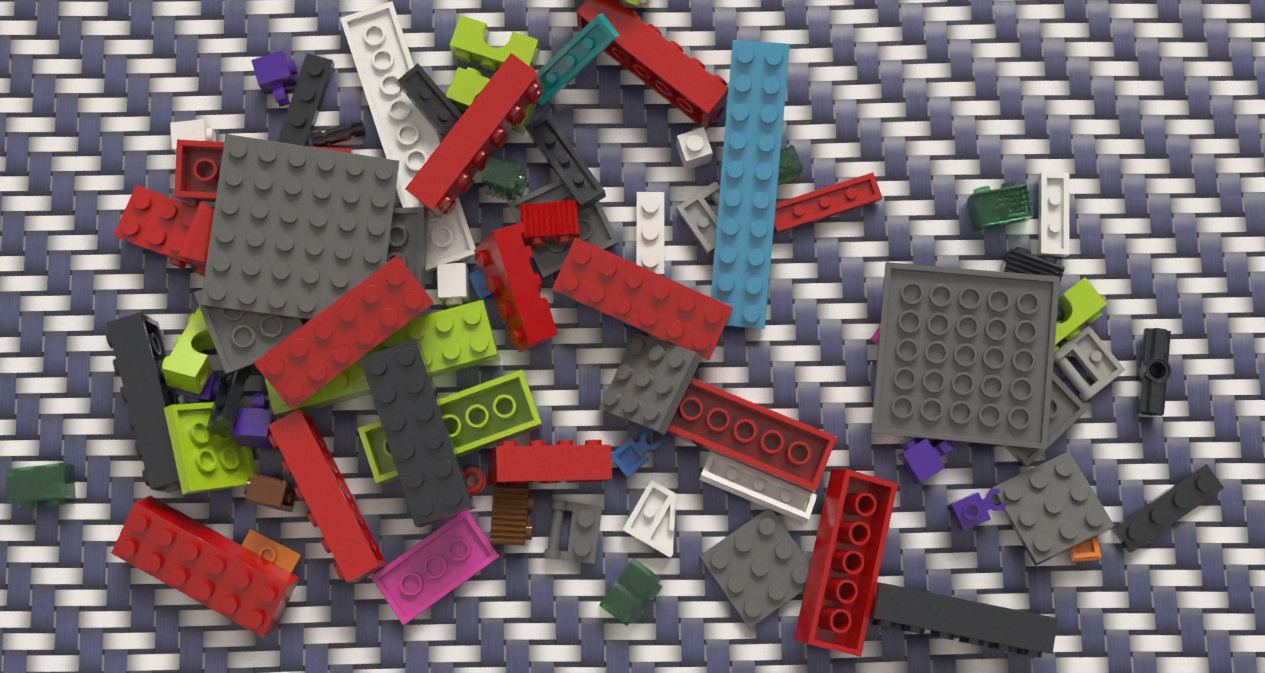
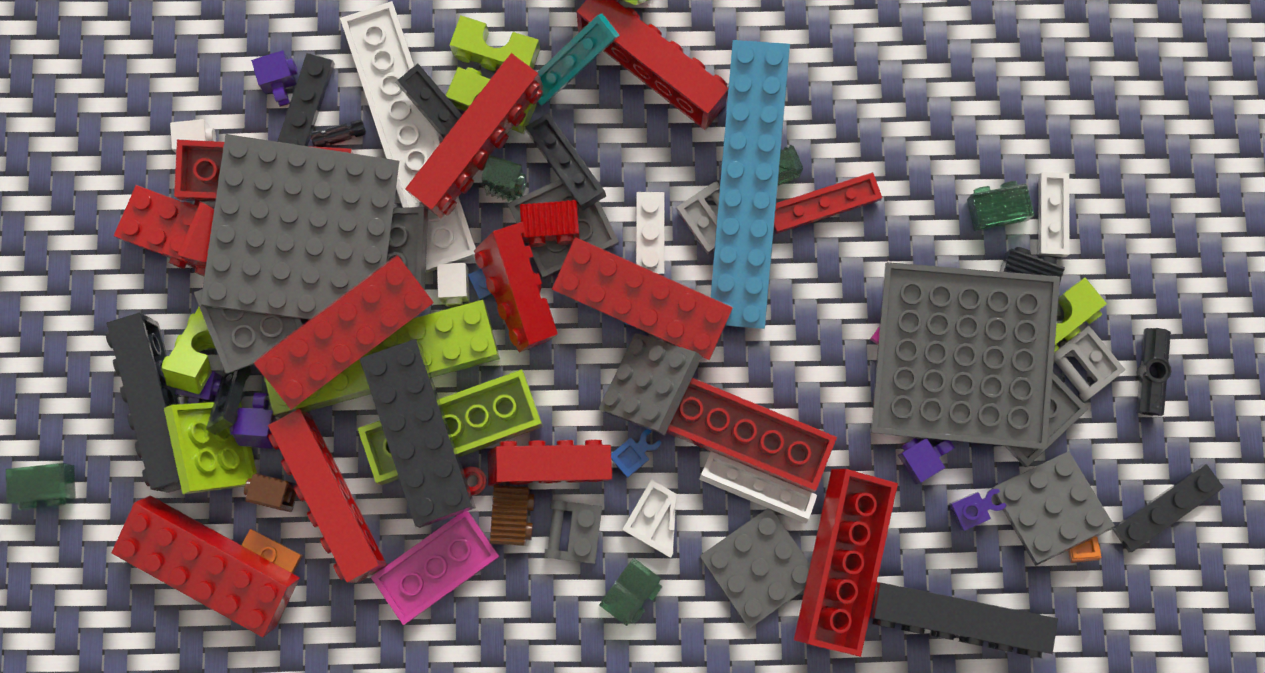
white brick [676,127,713,170] -> none

